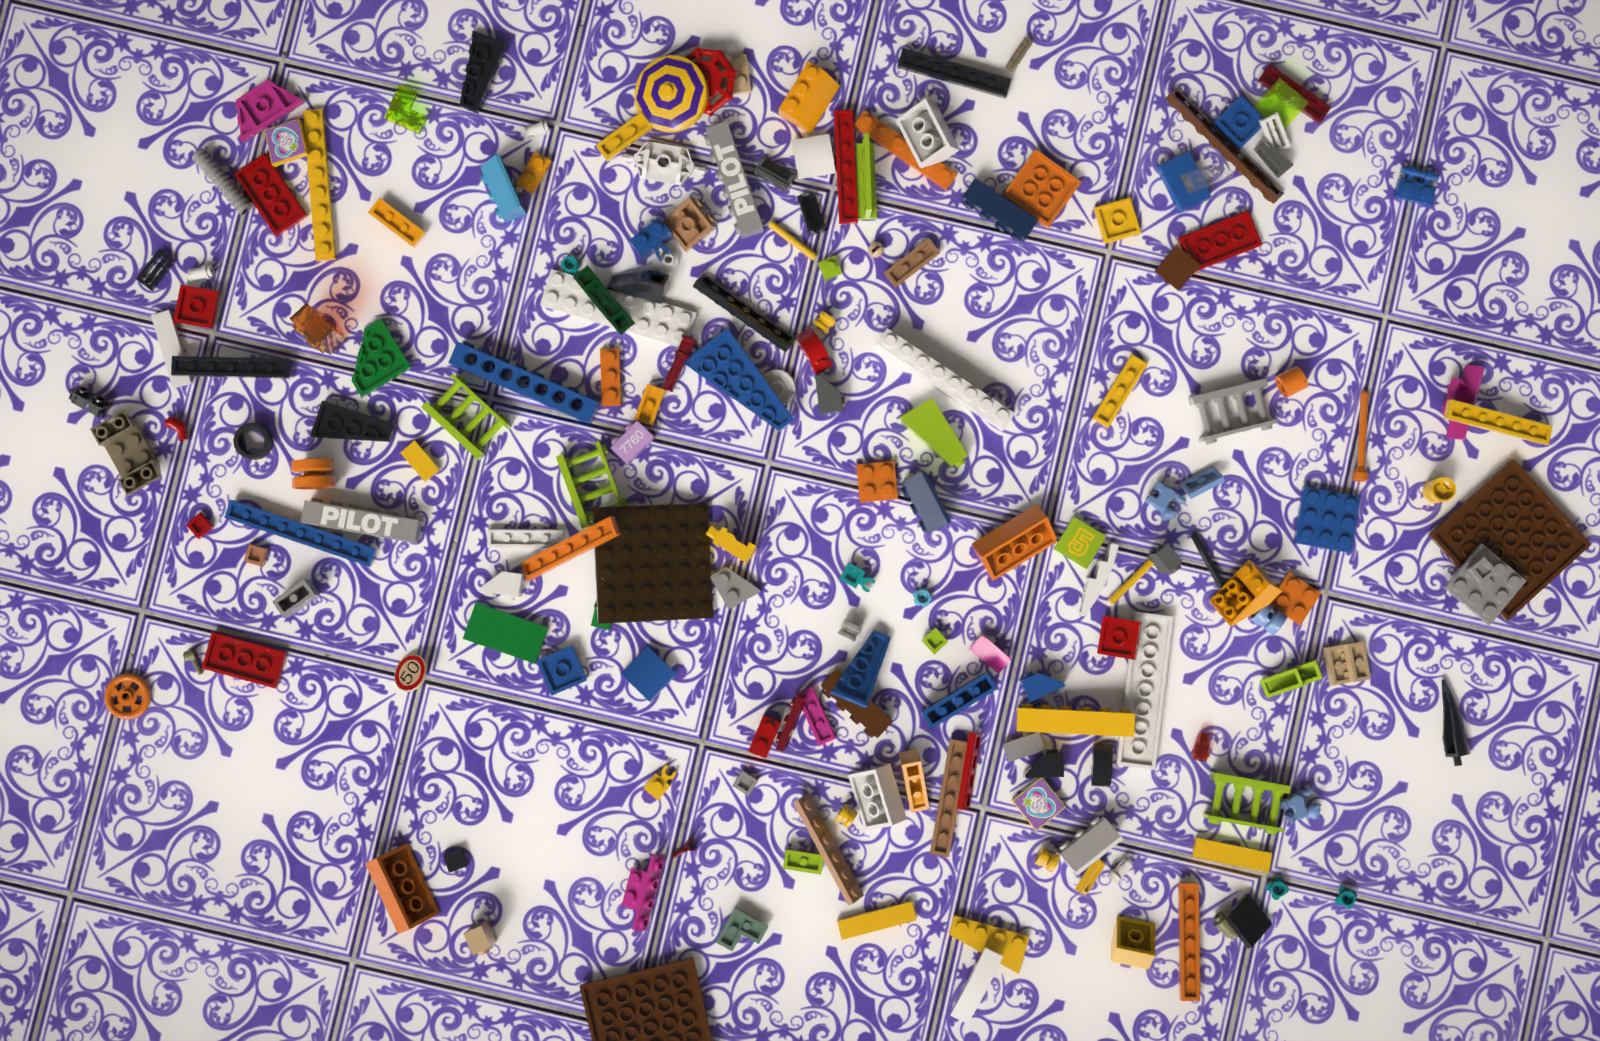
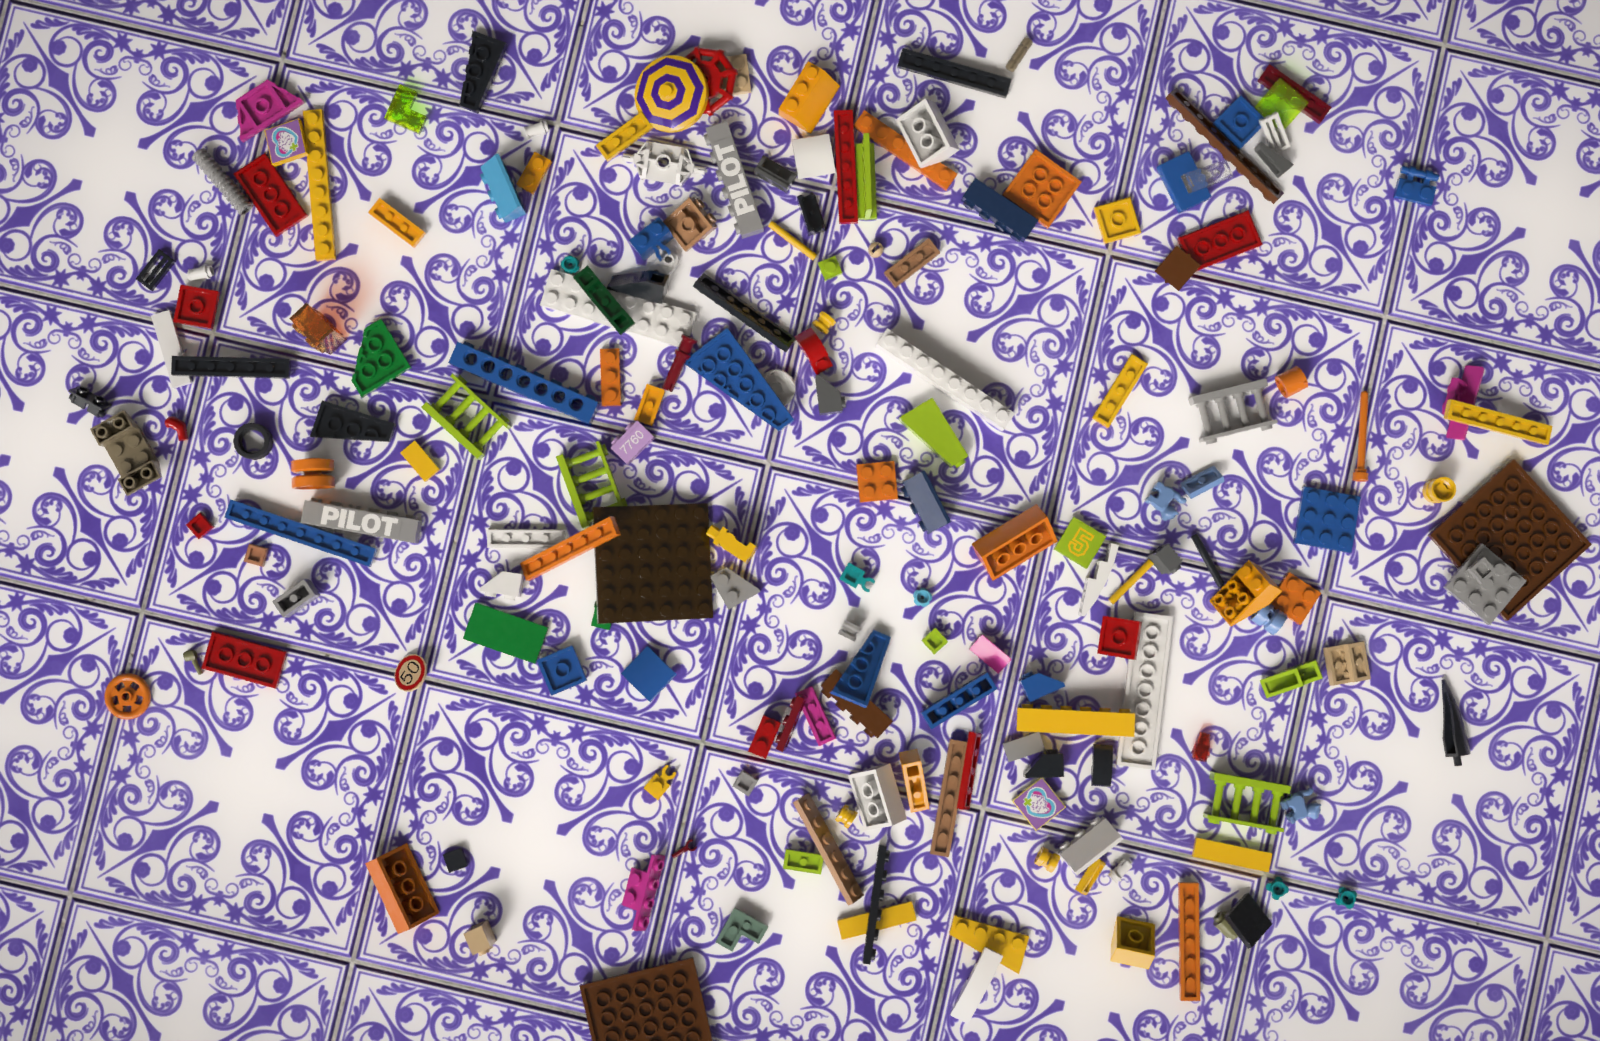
none -> black plate [862,845,890,965]

